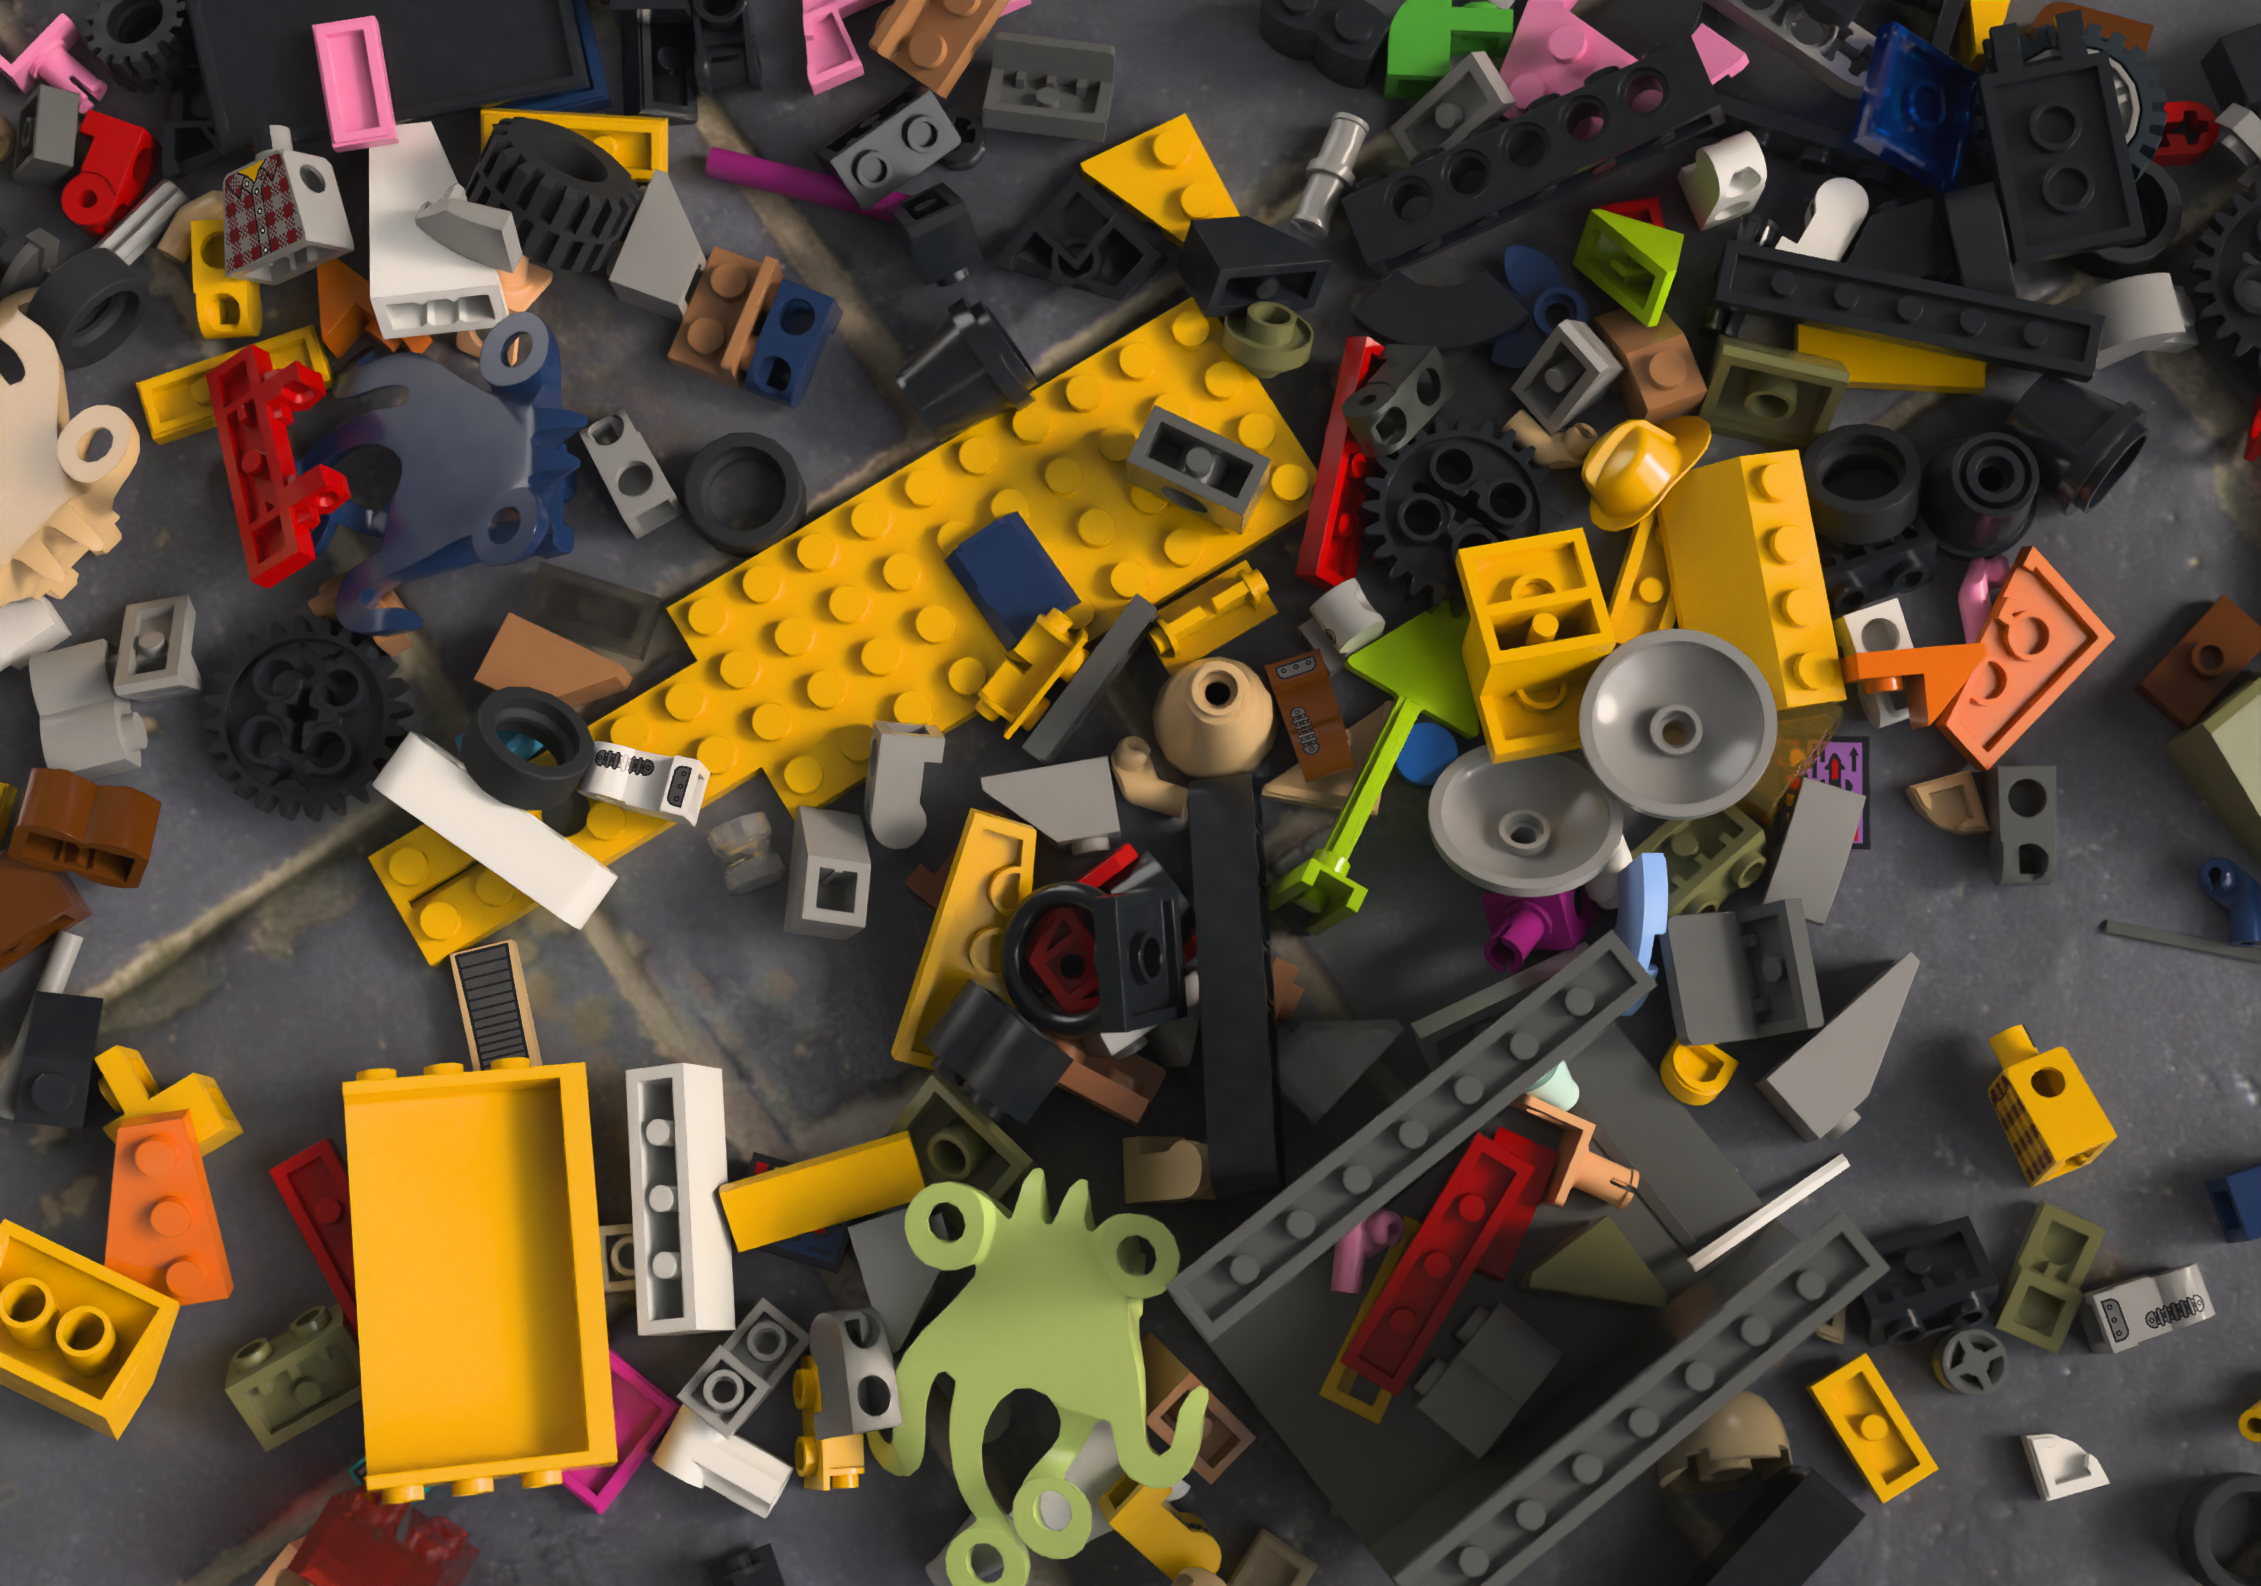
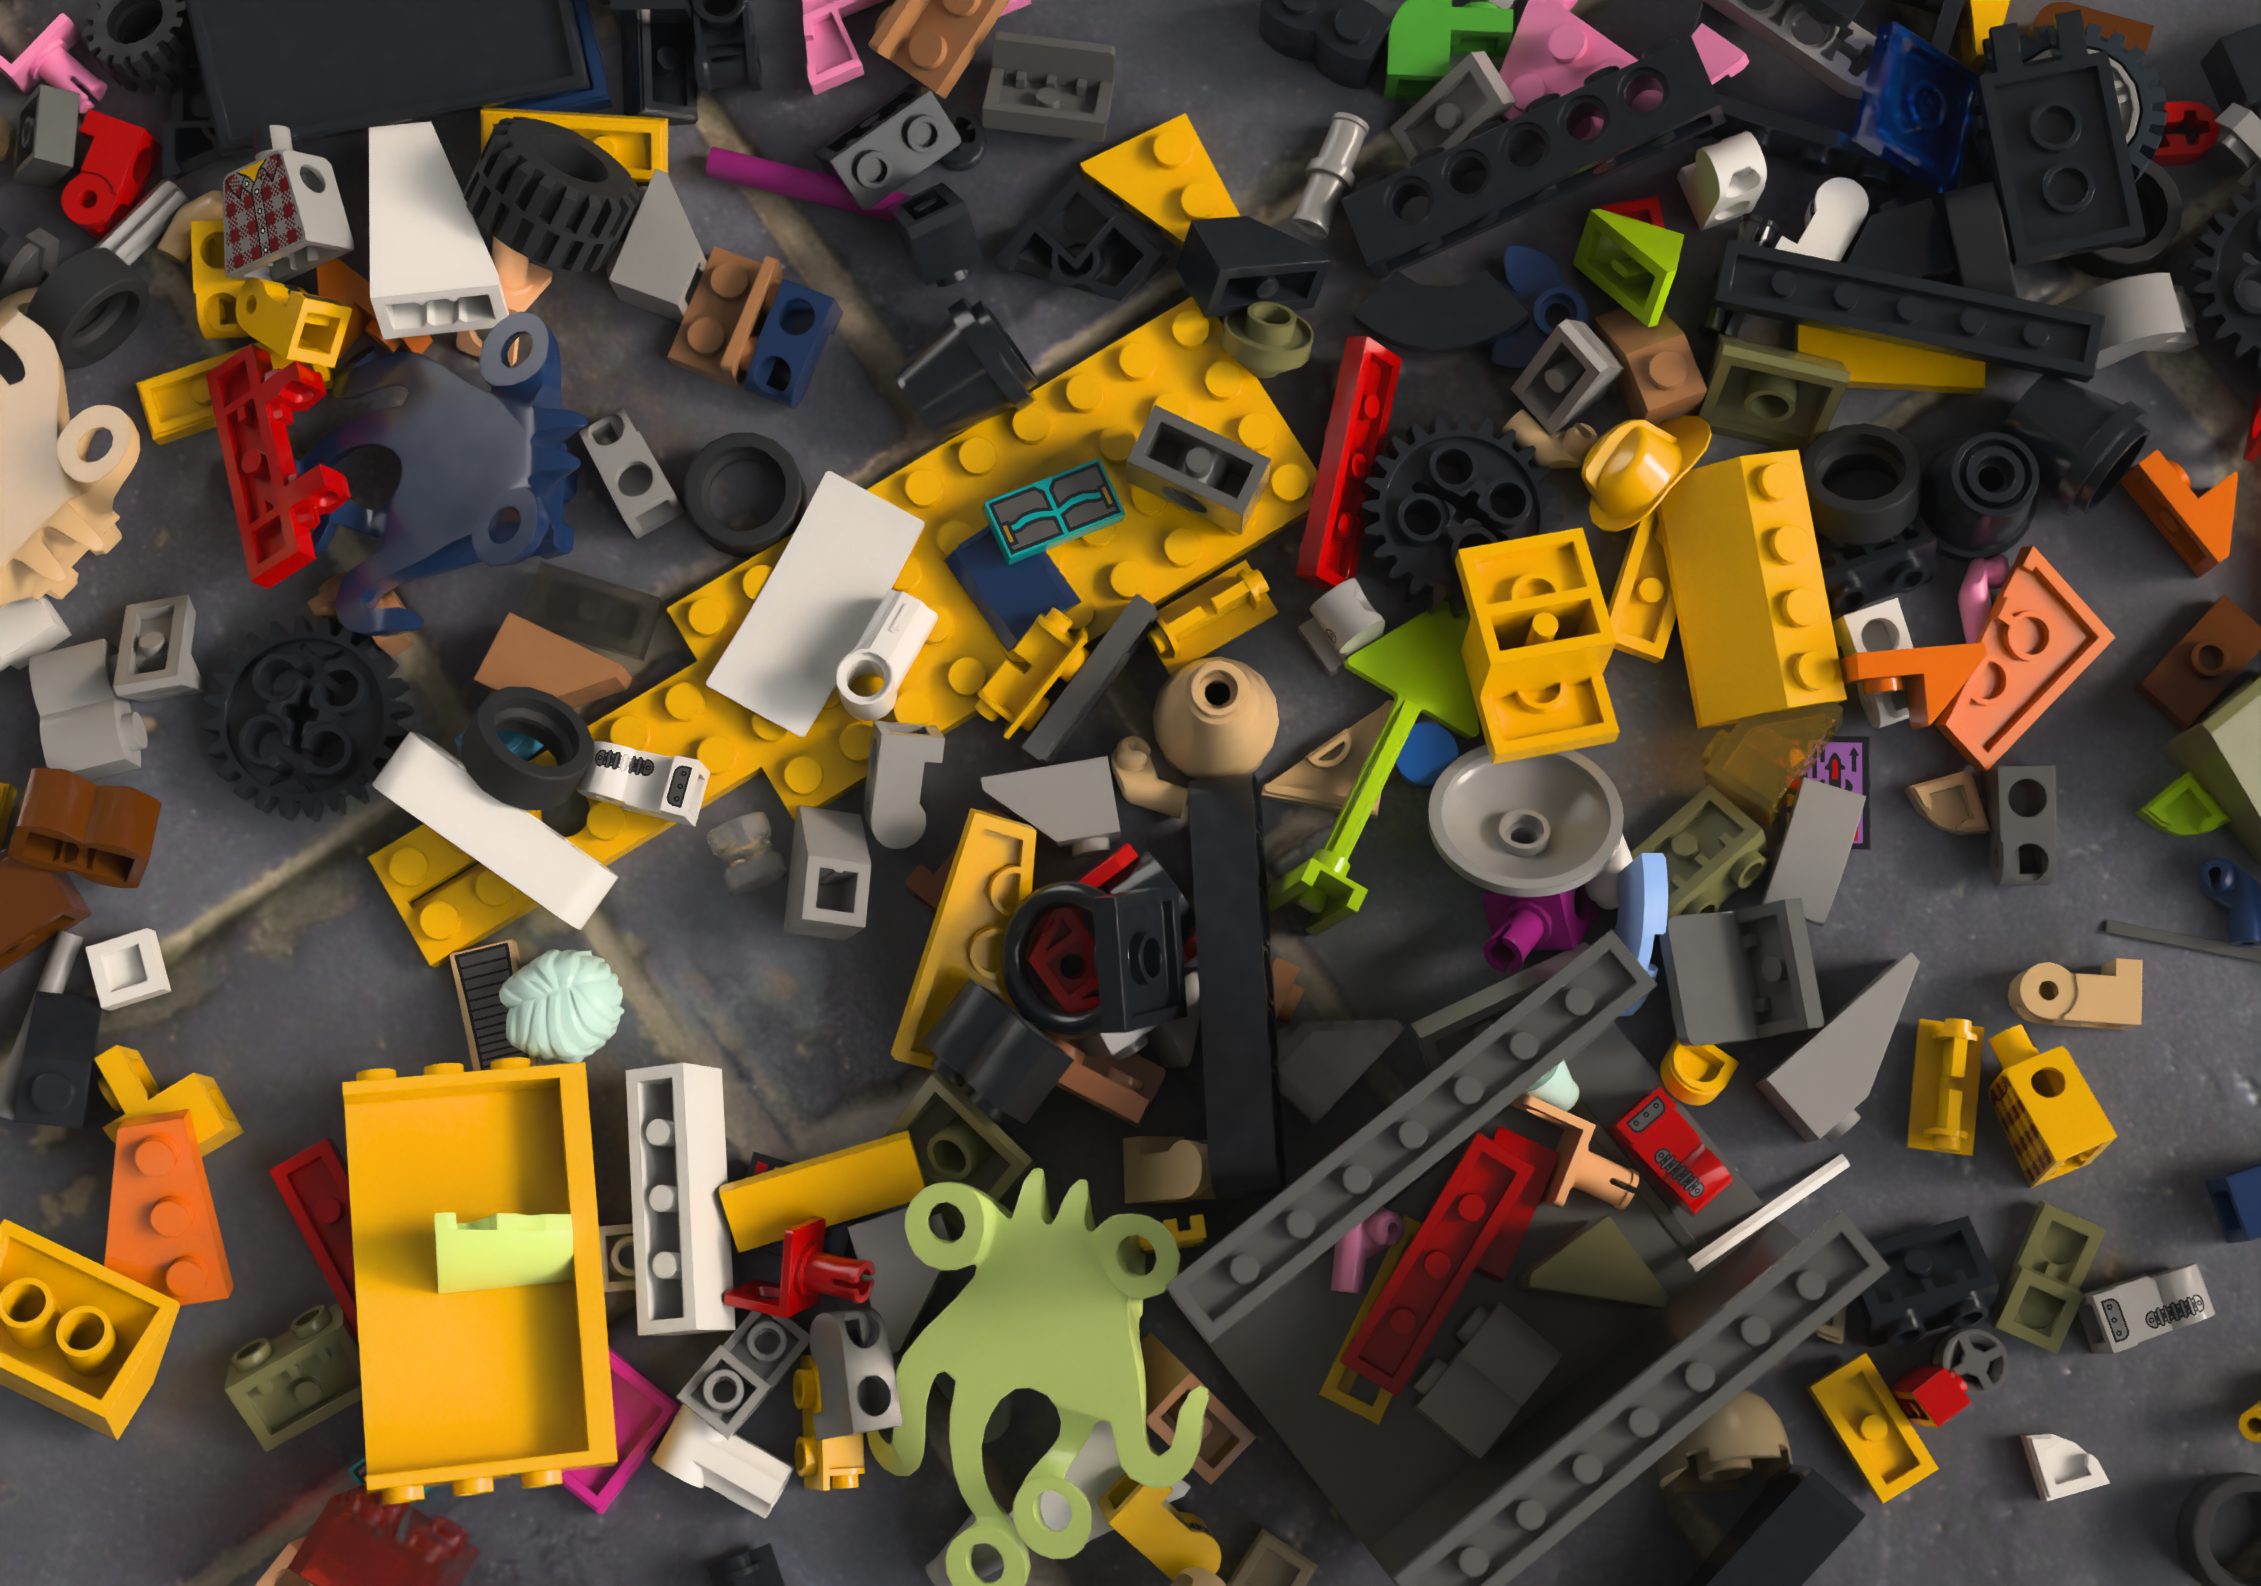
bright pink tile [312,15,399,153] -> none
light grey slope [415,182,523,273] -> none
reddish brown leg [1265,648,1355,783] -> none
pearl dark grey leg [1342,344,1456,458] -> none
light grey dish [1579,629,1778,820] -> none
none -> white plate [85,928,172,1011]
none -> yellow leg [236,277,353,368]
none -> yellowish green slope [434,1212,574,1294]
none -> light aqua hair [499,949,624,1063]
none -> white sticker [706,471,925,737]
none -> red bracket [723,1217,875,1319]
none -> white piece [836,589,938,721]
none -> tile [982,458,1125,566]
none -> yellow tile [1138,1214,1207,1254]
none -> red leg [1605,1086,1733,1217]
none -> red piece [1888,1366,1971,1428]
none -> yellow hinge [1906,1018,1984,1156]
none -> tan leg [2008,958,2143,1031]
none -> orange slope [2119,449,2238,578]
none -> lime tile [2135,771,2232,837]

